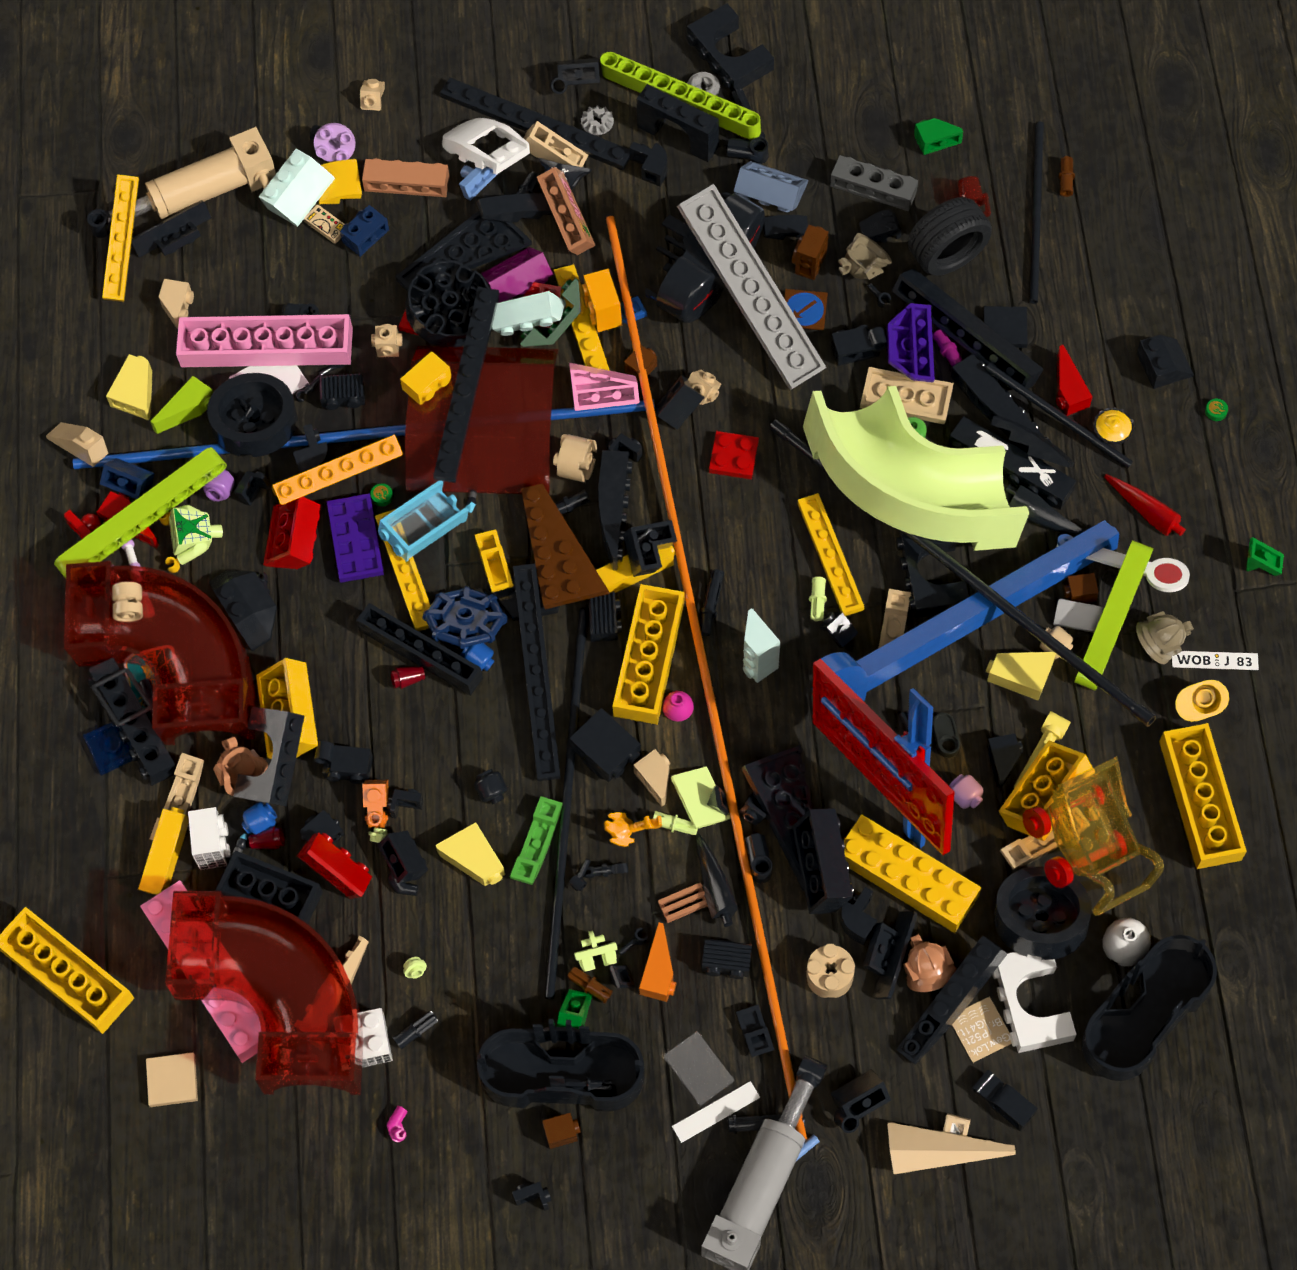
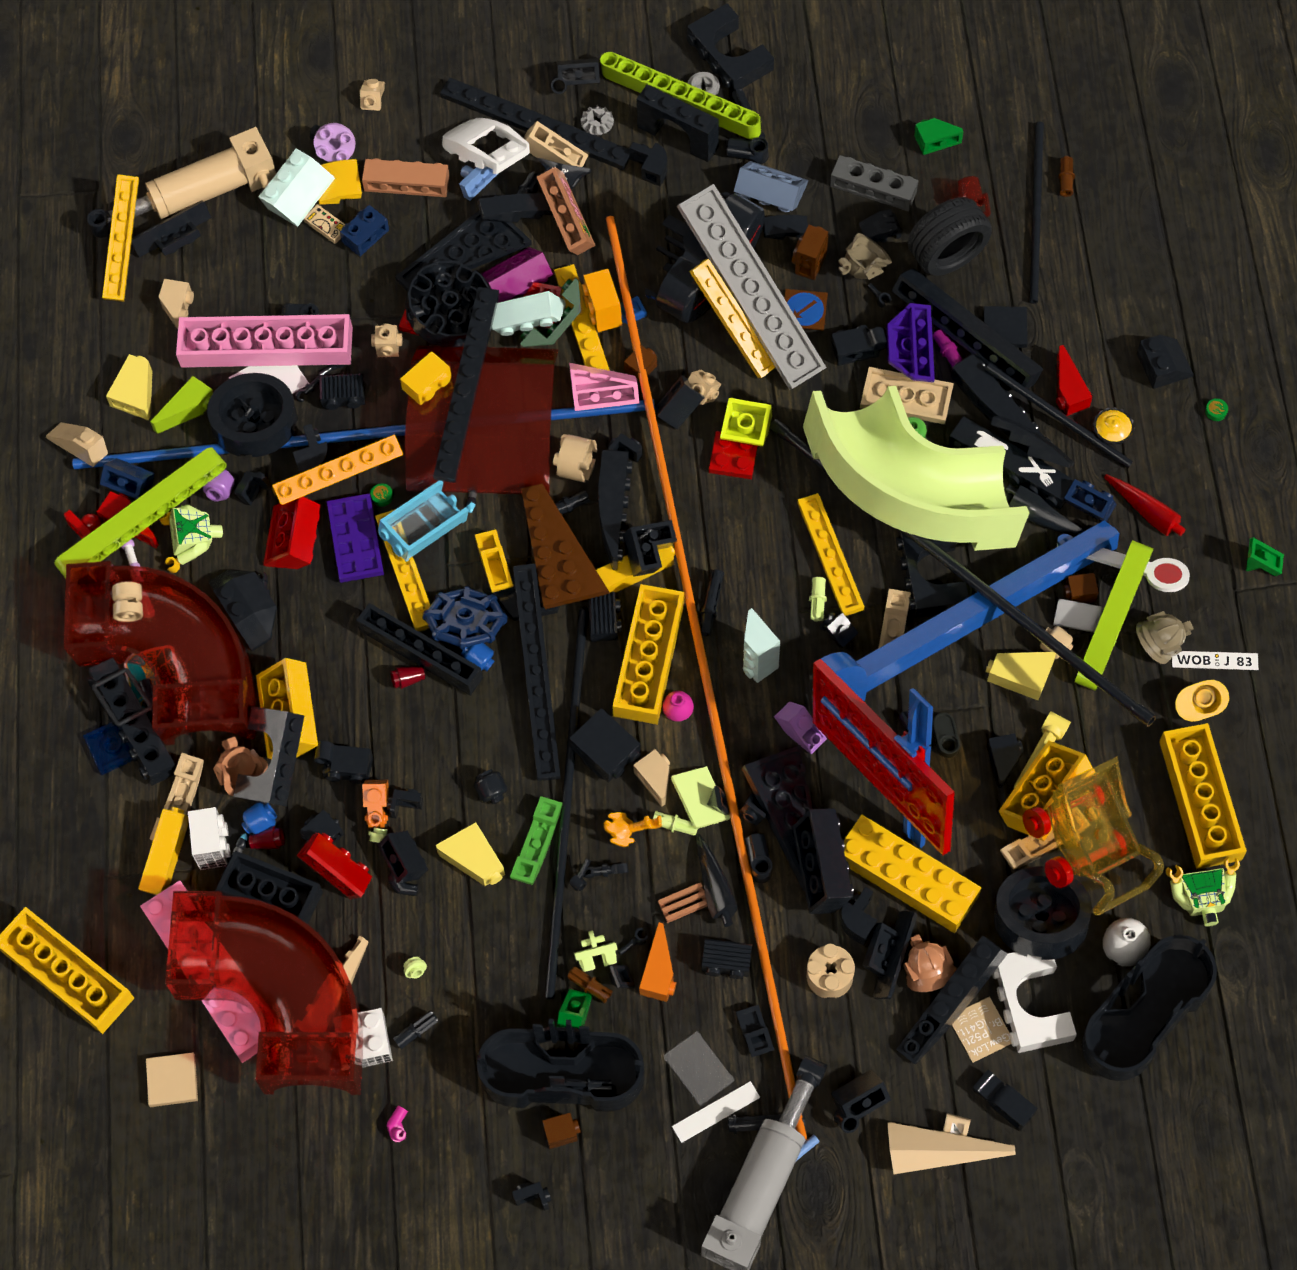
lavender head [949,774,983,809] -> none
none -> yellow plate [689,259,775,378]
none -> neon yellow slope [720,398,772,446]
none -> medium lavender slope [774,701,827,754]
none -> dark blue brick [1064,479,1117,522]
none -> torso [1166,857,1240,926]

